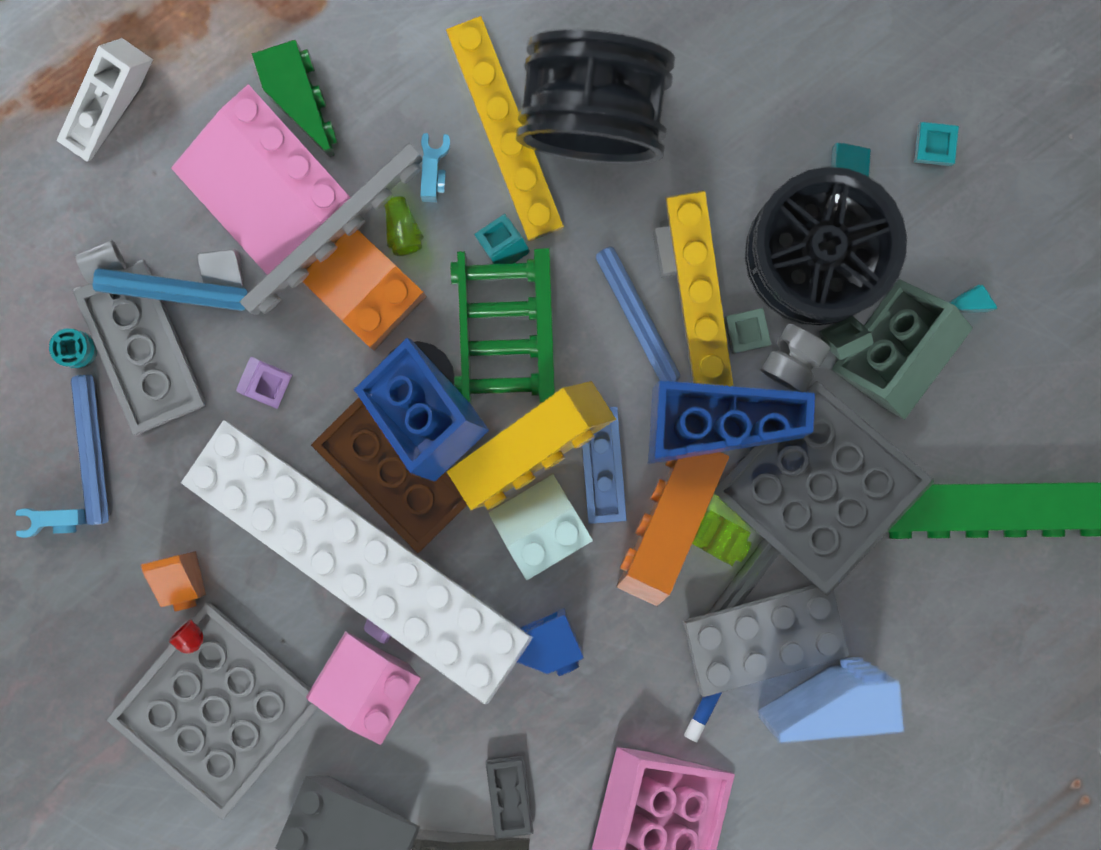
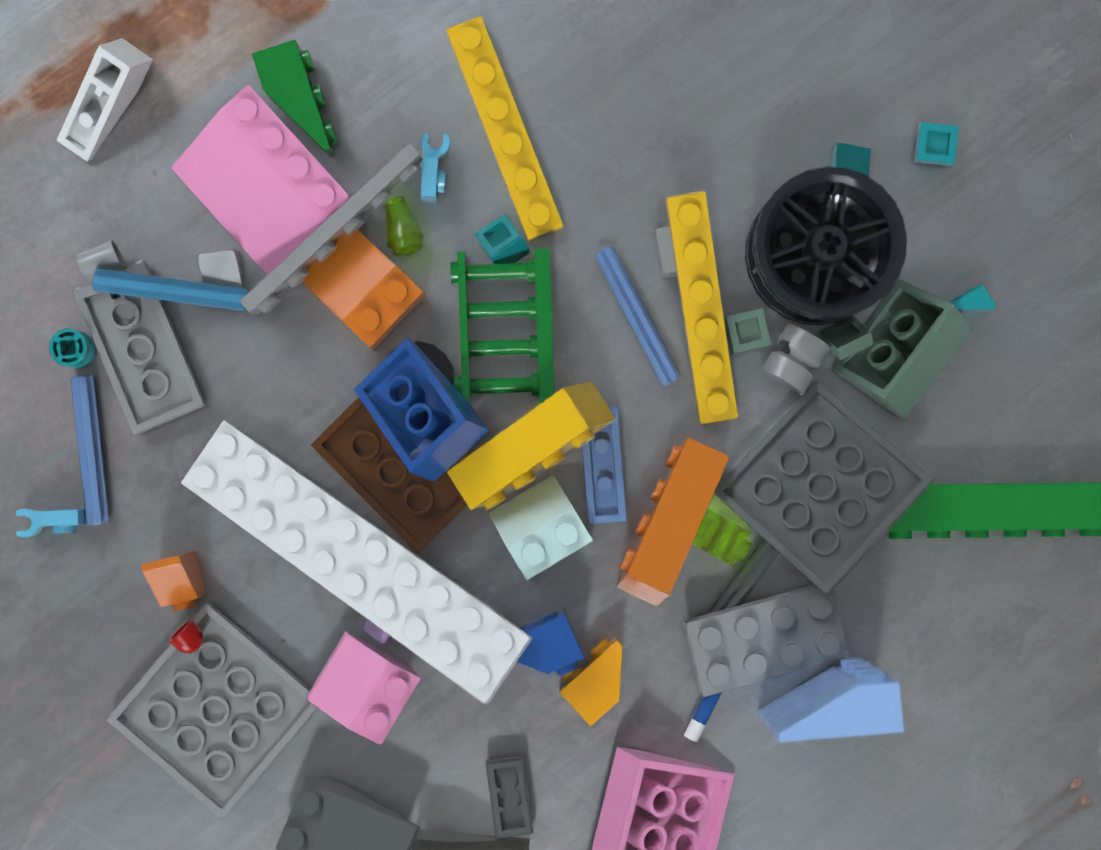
lavender slope [236,357,292,409] -> none
black wheel [516,30,675,164] -> none
blue wedge [648,380,815,464] -> none
none -> light orange slope [559,637,622,727]

